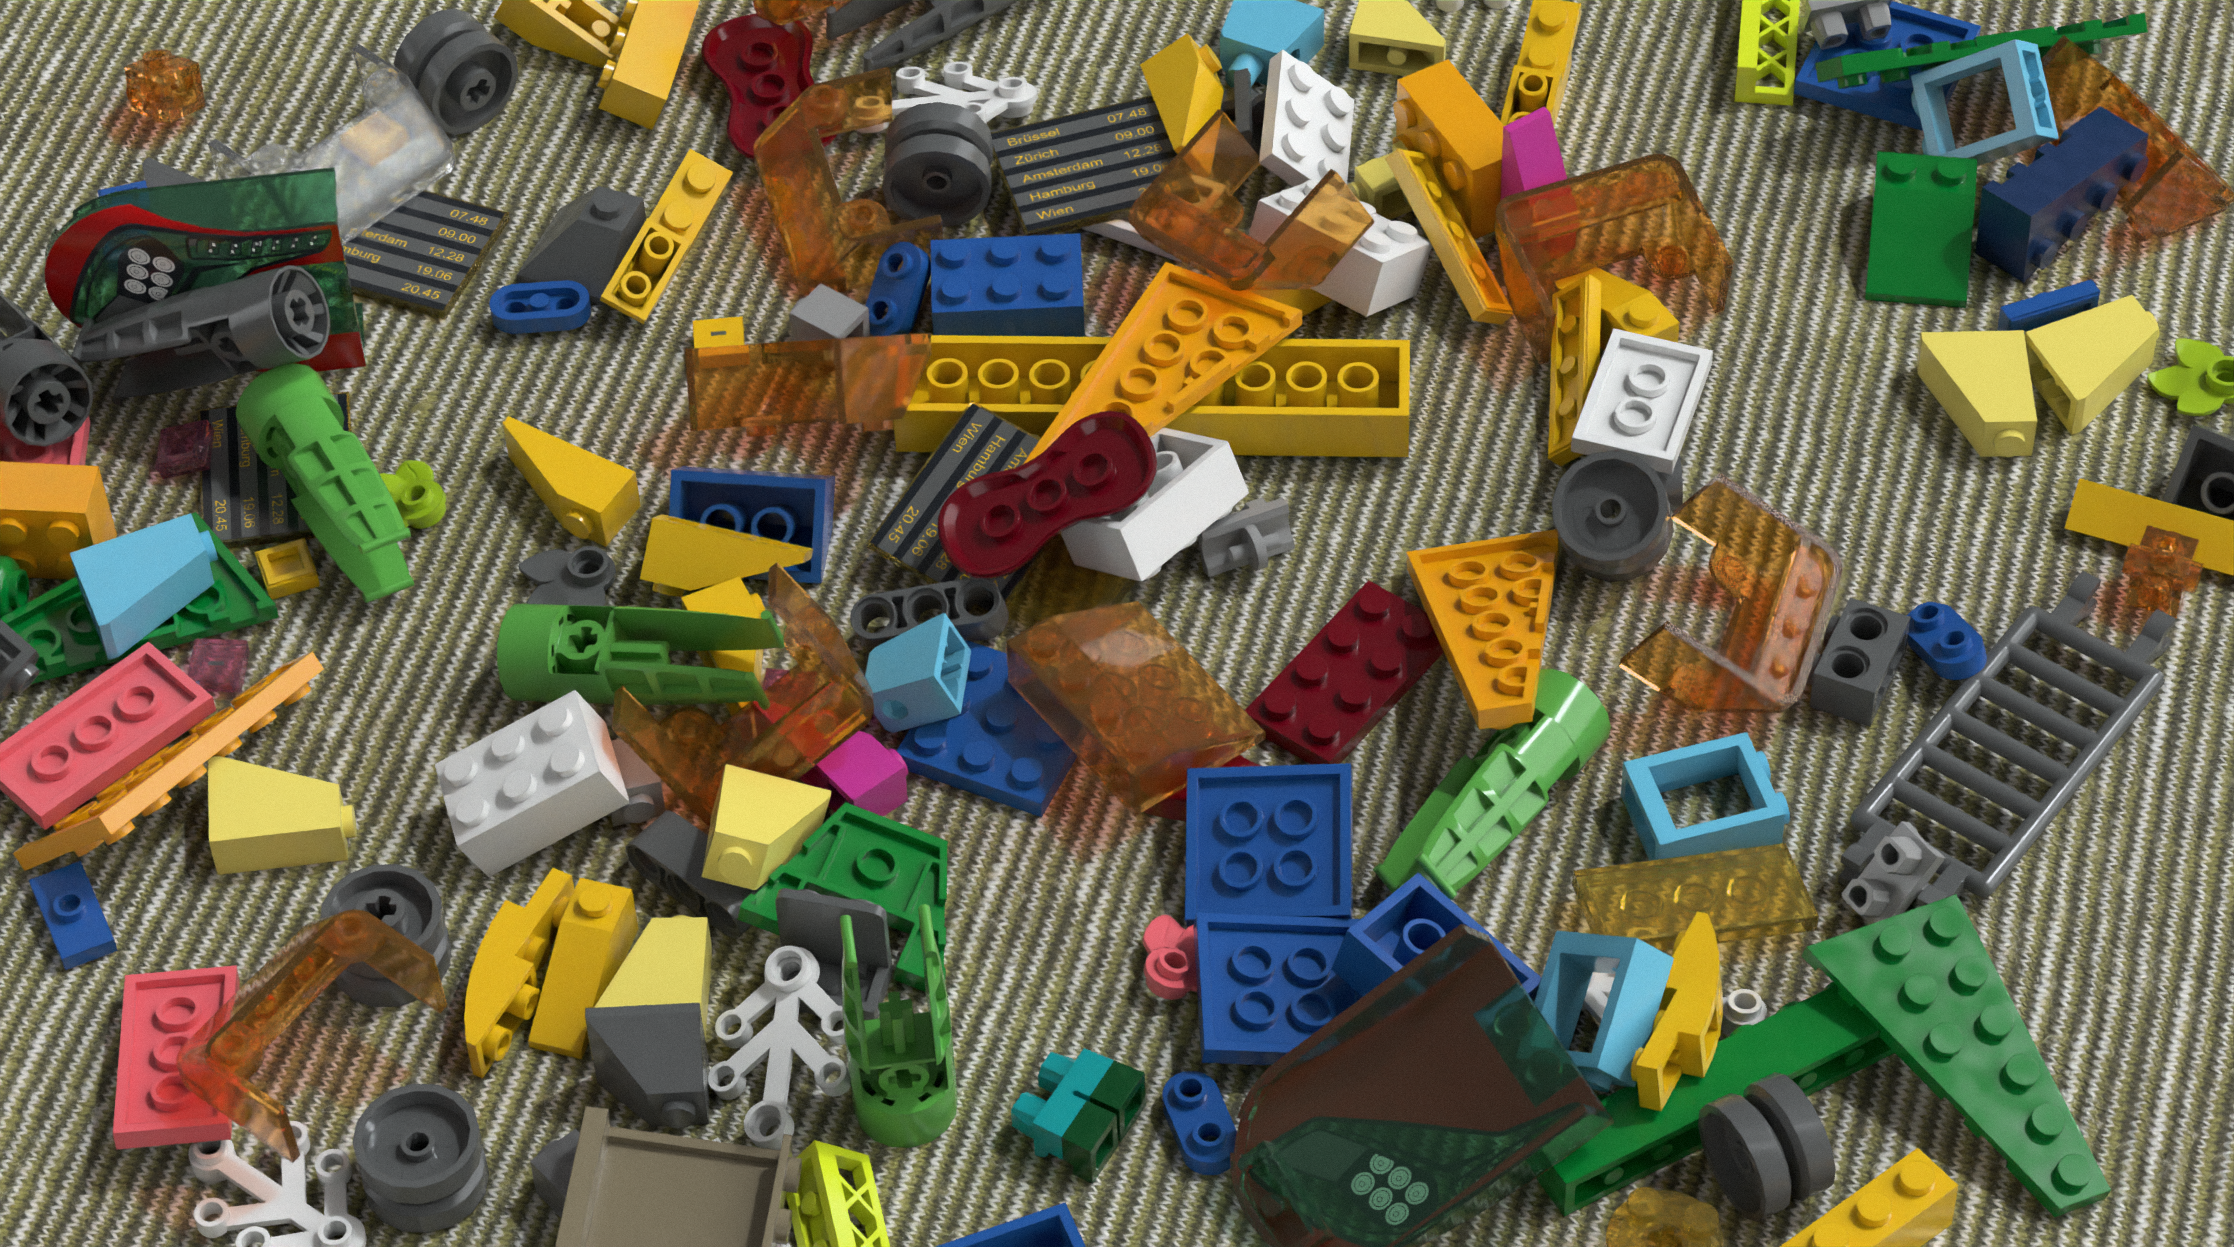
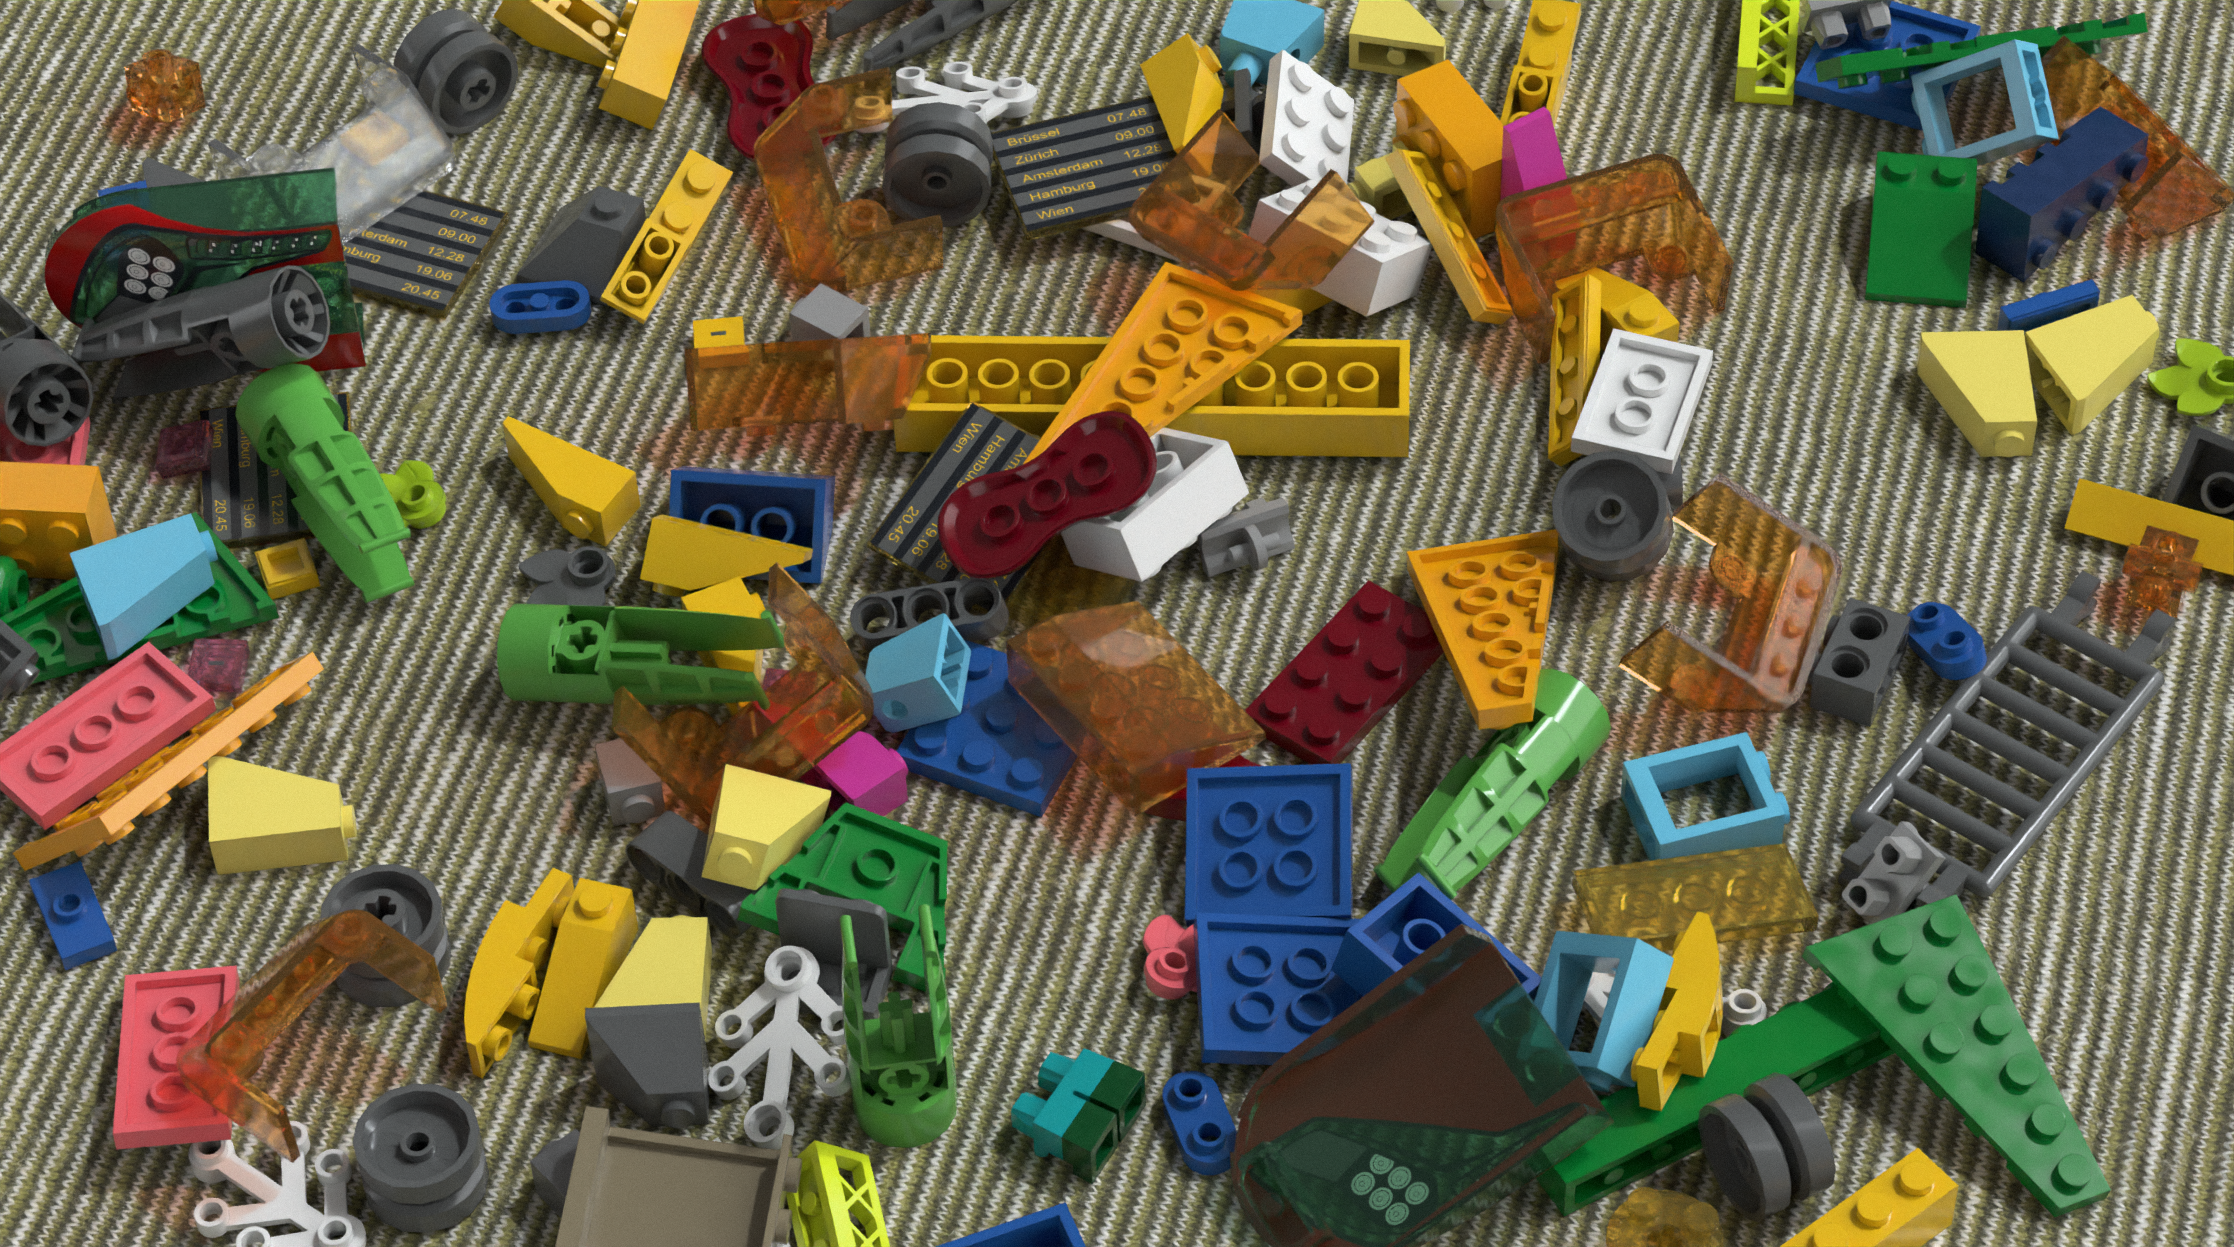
white brick [435,690,630,877] -> none
blue plate [865,242,931,343] -> none
blue brick [931,233,1085,337] -> none

